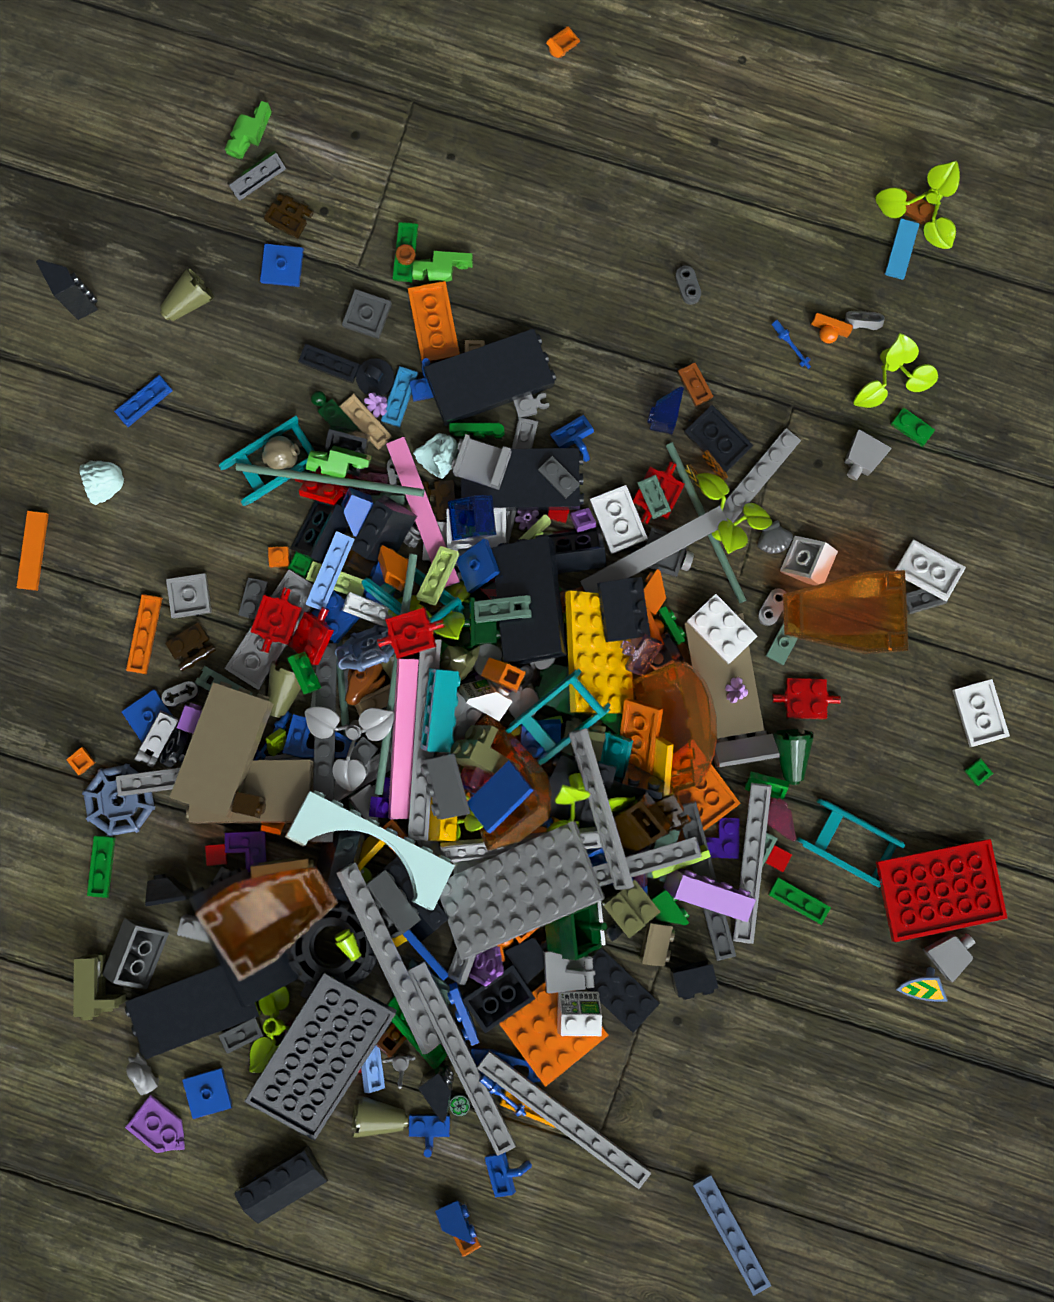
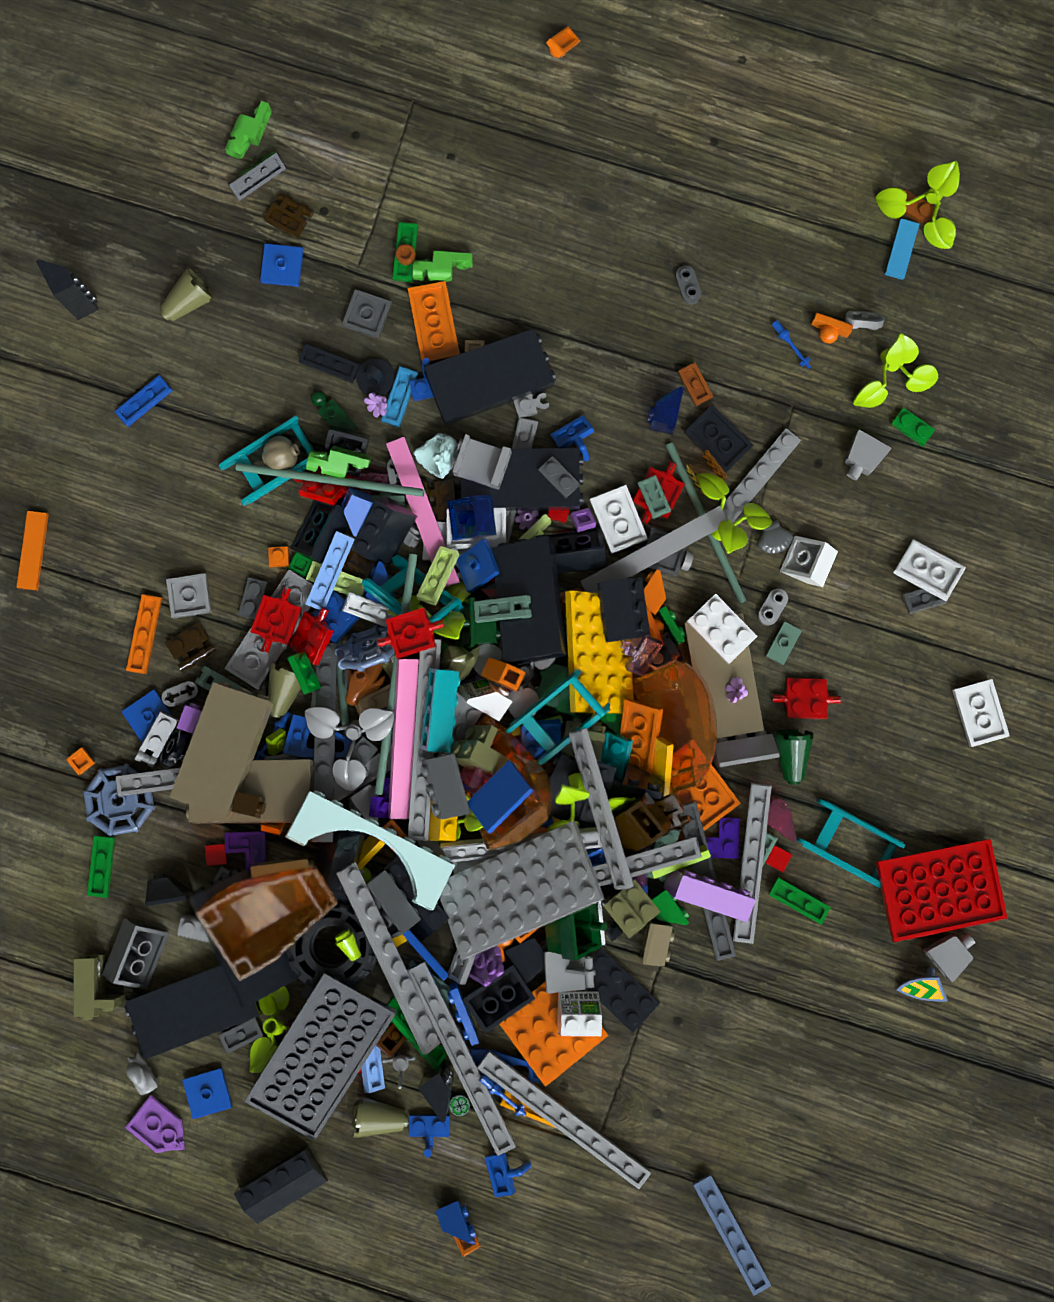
light aqua hair [79,461,124,505] -> none
tan tile [339,394,393,450] -> none
orange slope [378,545,409,592] -> none
green plate [449,423,505,439] -> none
black brick [669,960,718,1000] -> none
green plate [745,771,789,800] -> none
clear orange windscreen [783,570,908,654] -> none
green tile [964,758,993,786] -> none

